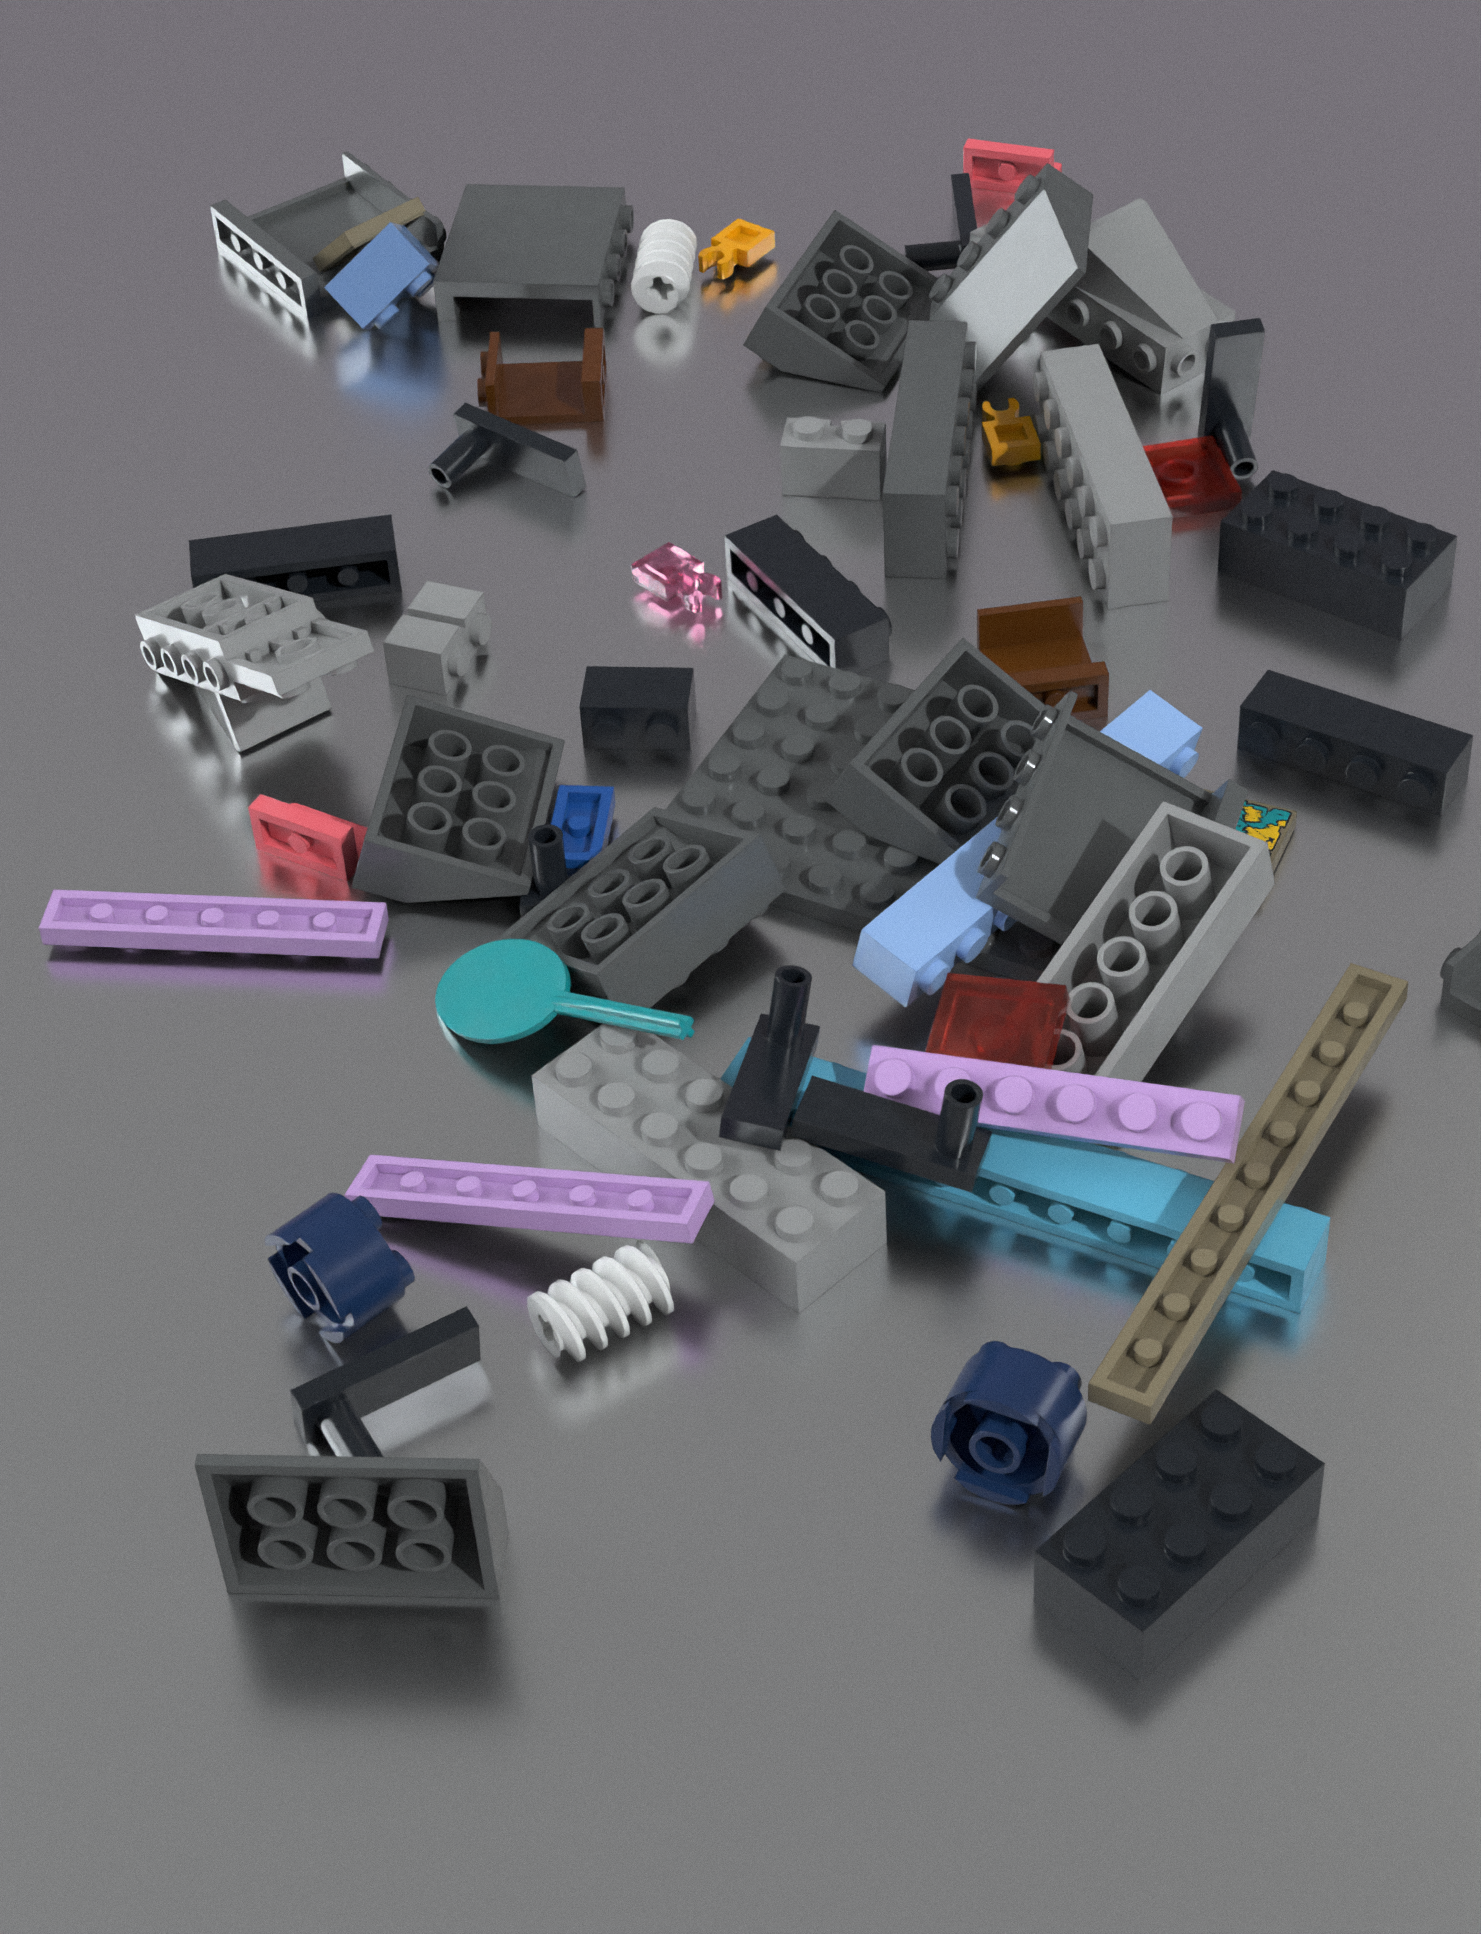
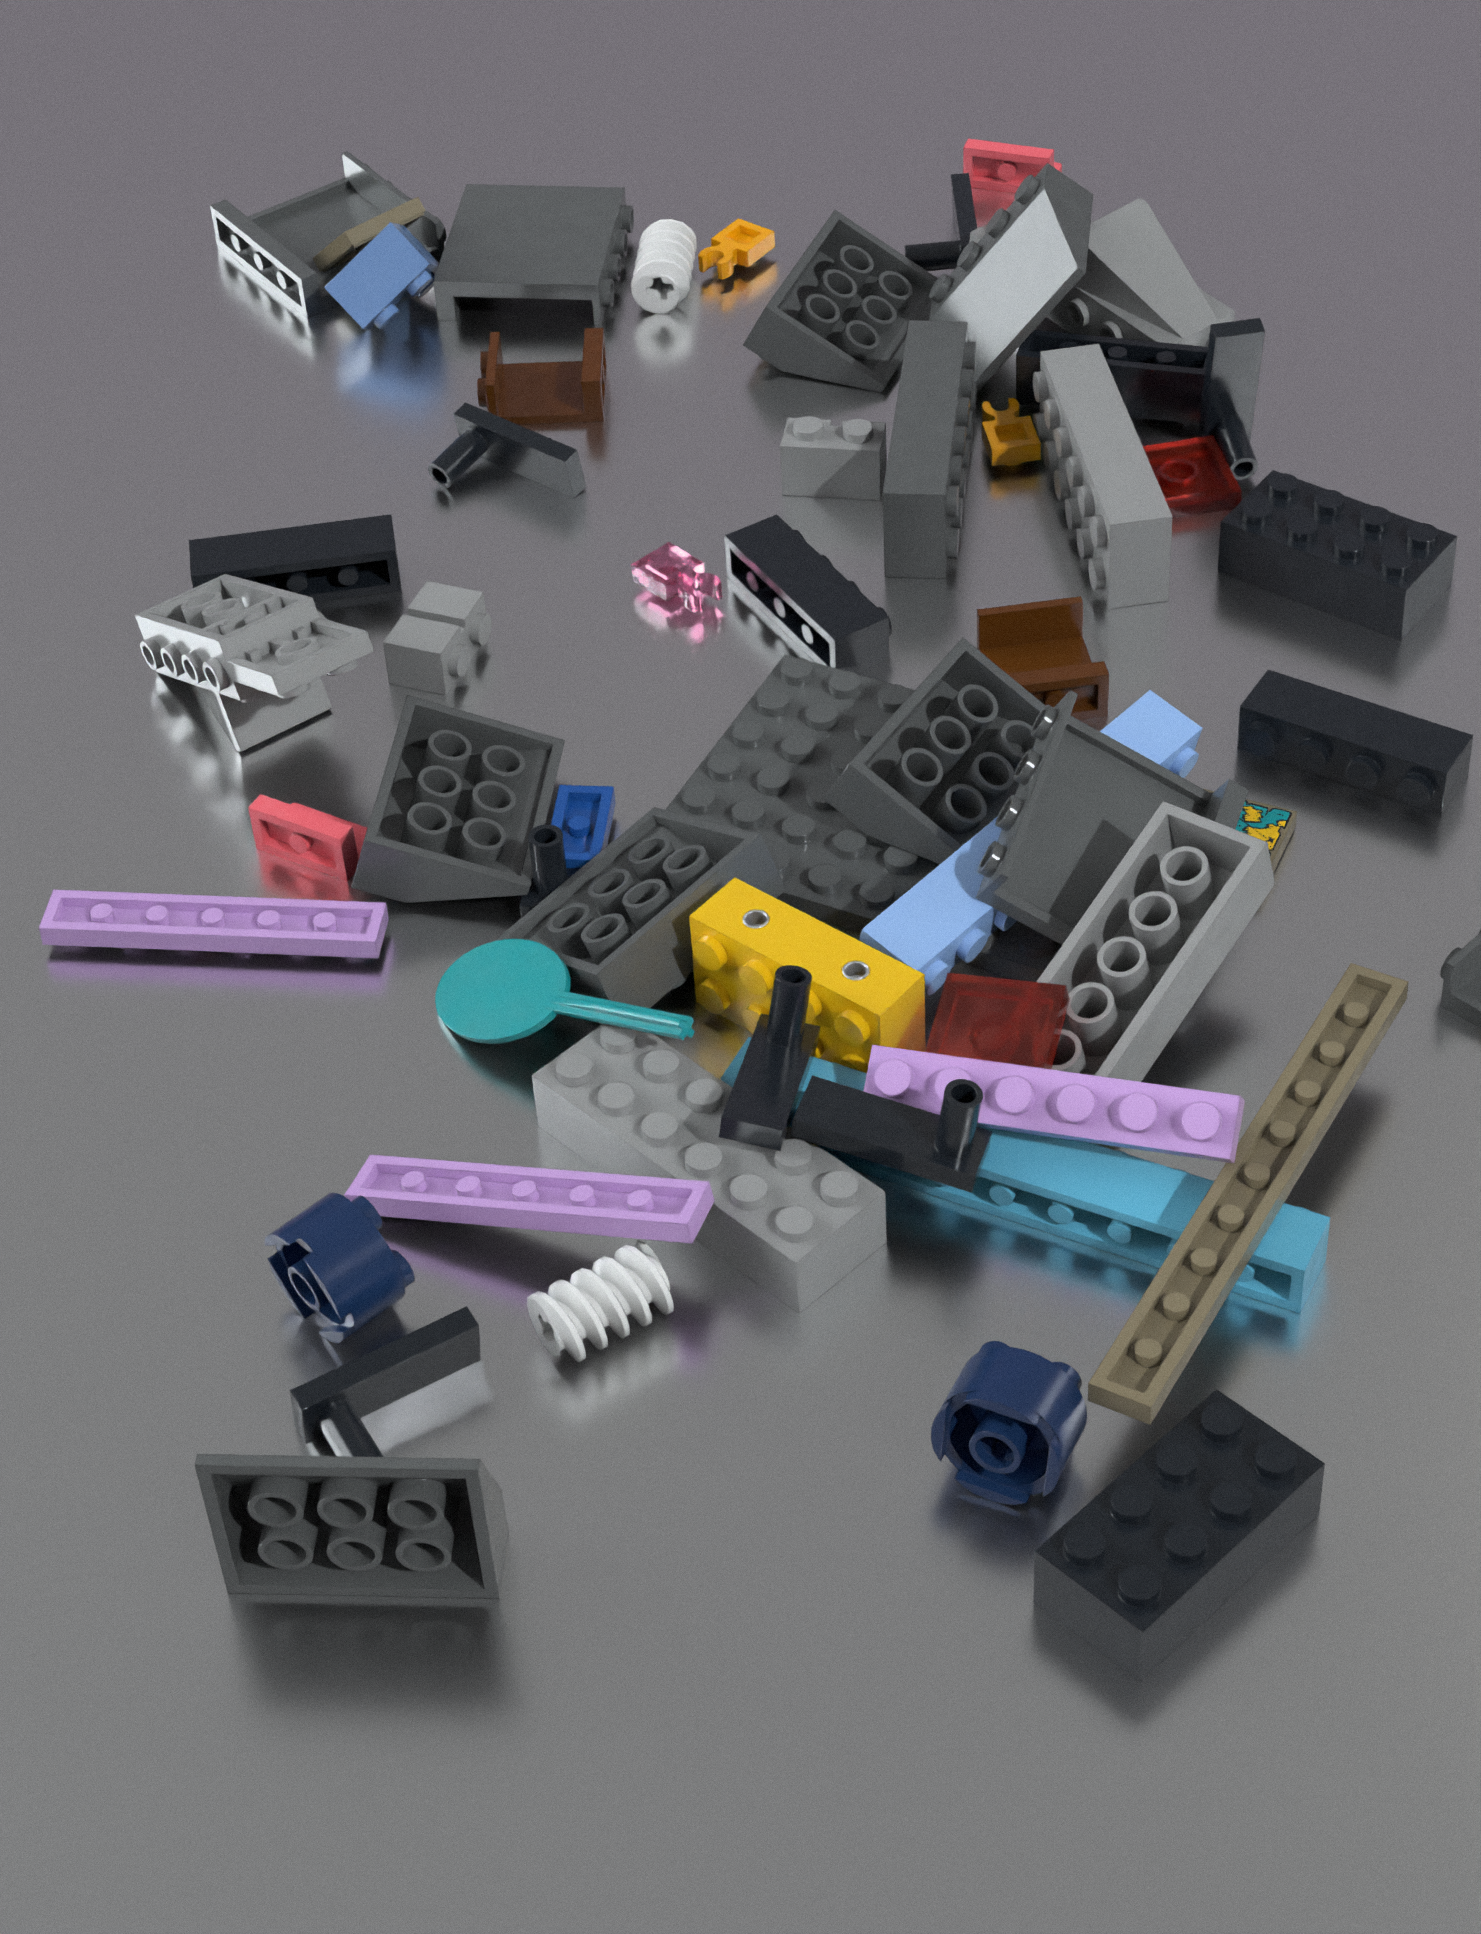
black brick [579,666,697,751] -> none
none -> yellow piece [689,877,926,1073]
none -> black brick [1016,330,1208,425]

